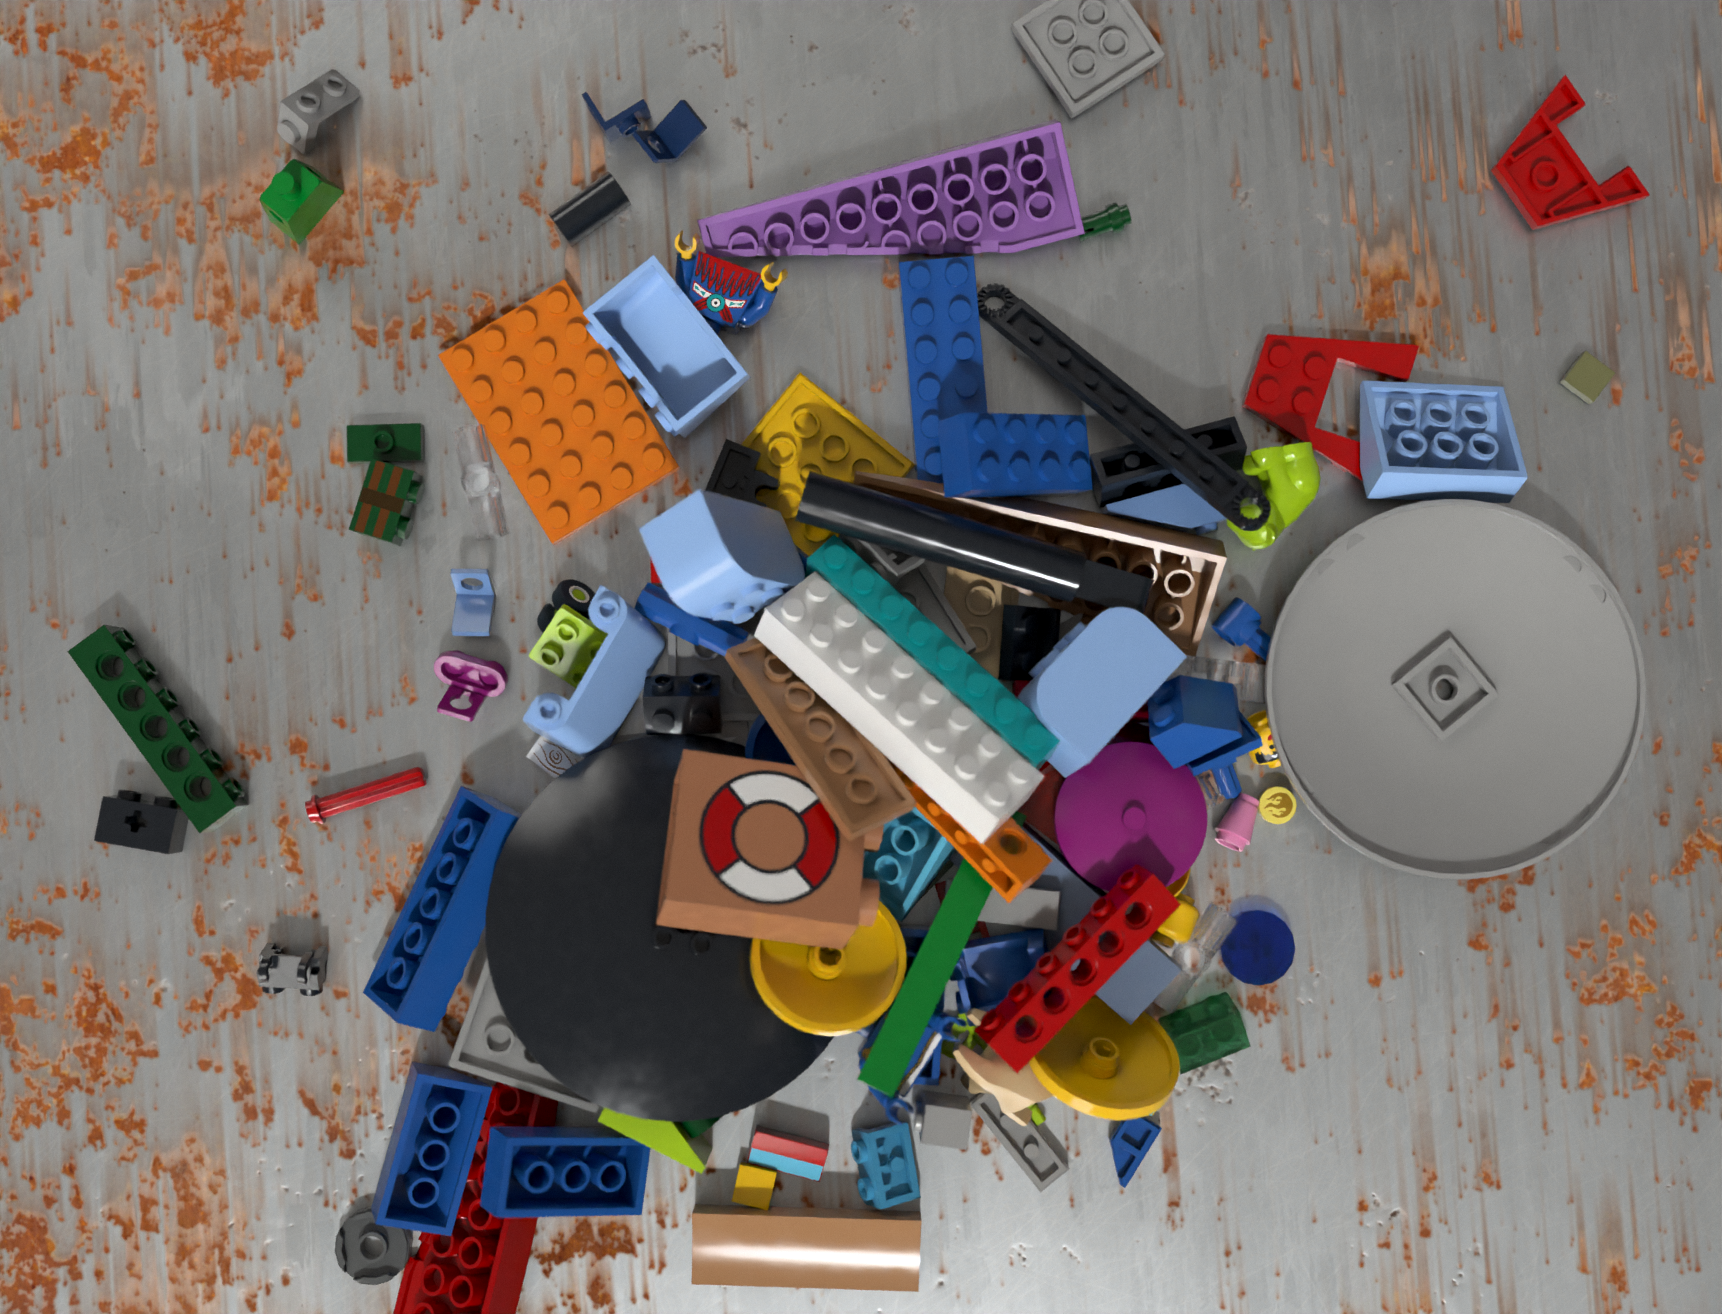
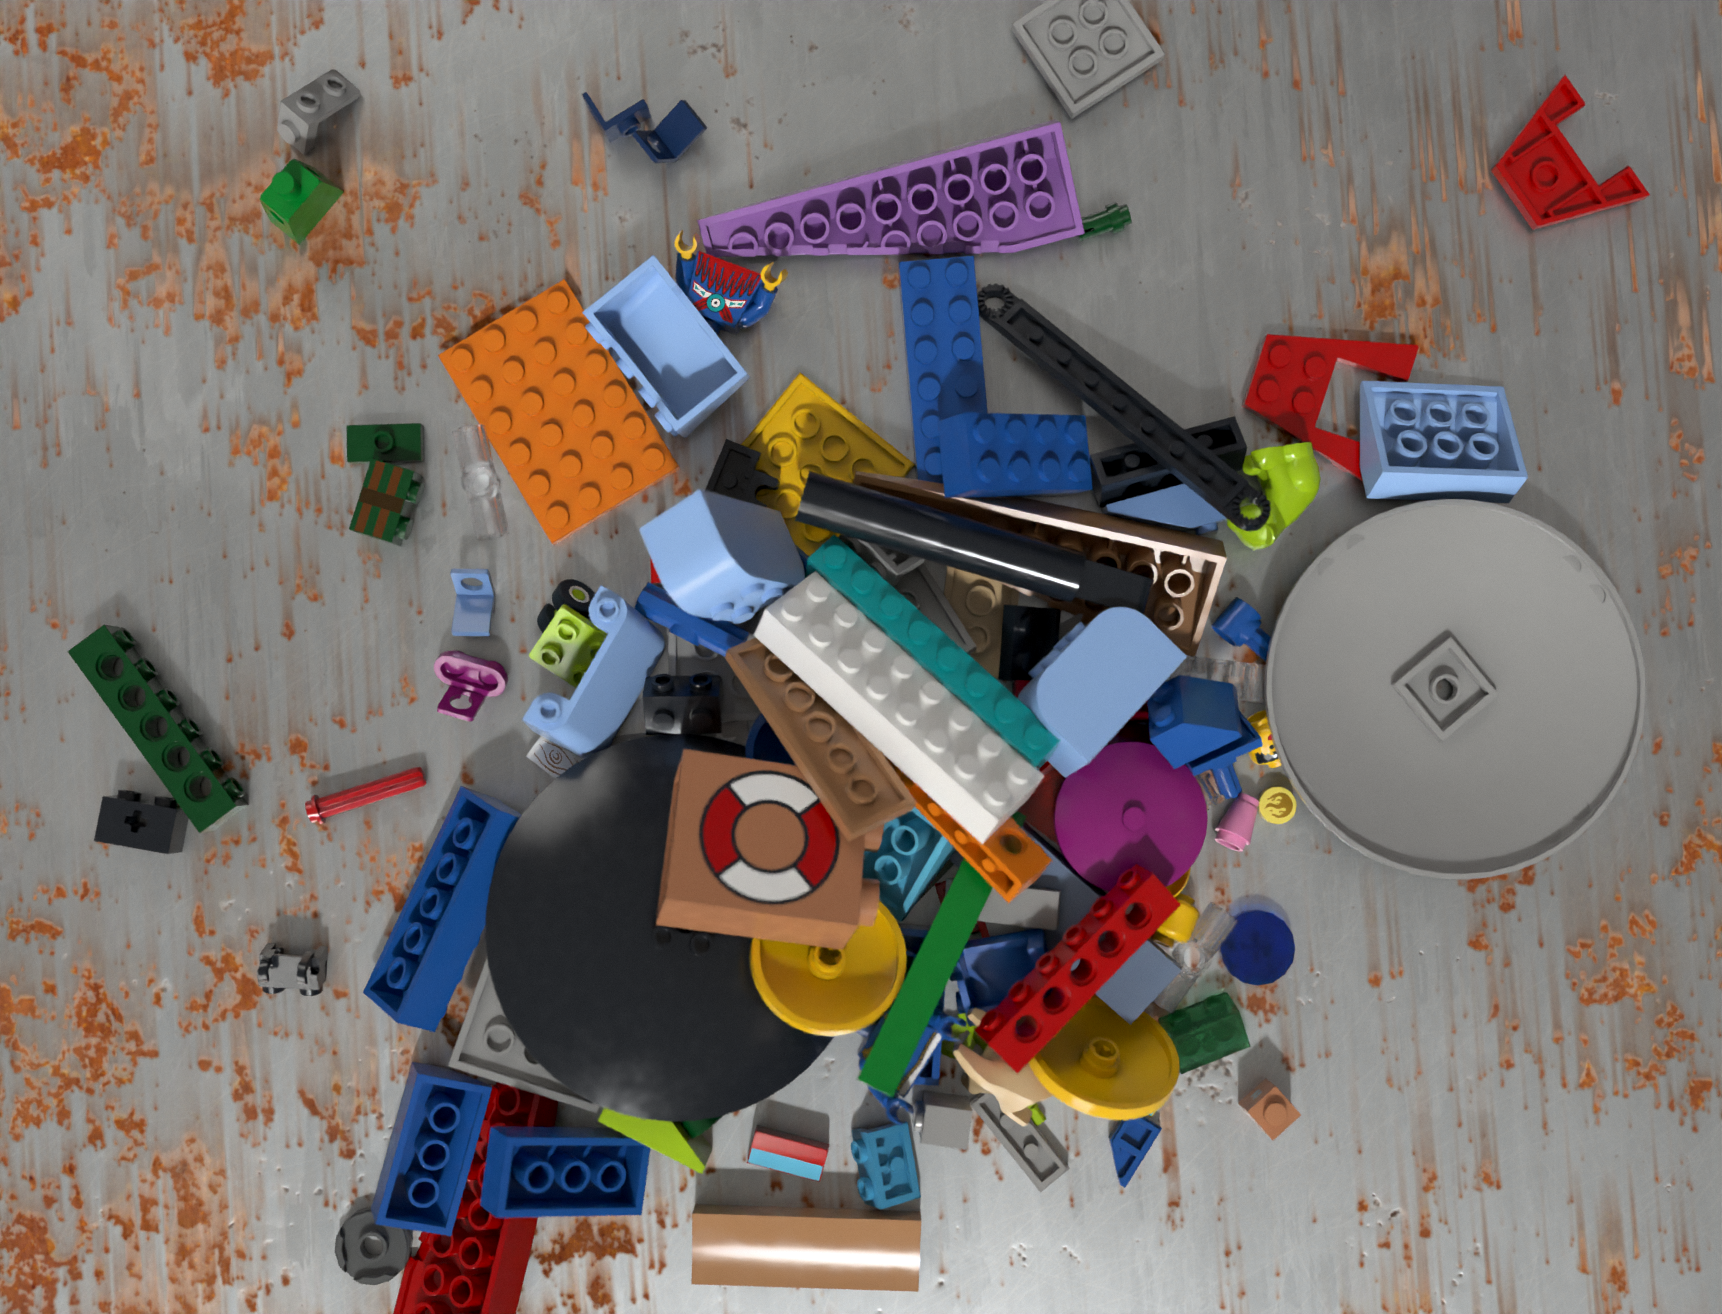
black brick [548,171,631,247] -> none
yellow tile [731,1162,777,1210] -> none
olive tile [1559,351,1615,404] -> none
none -> nougat brick [1238,1078,1301,1140]

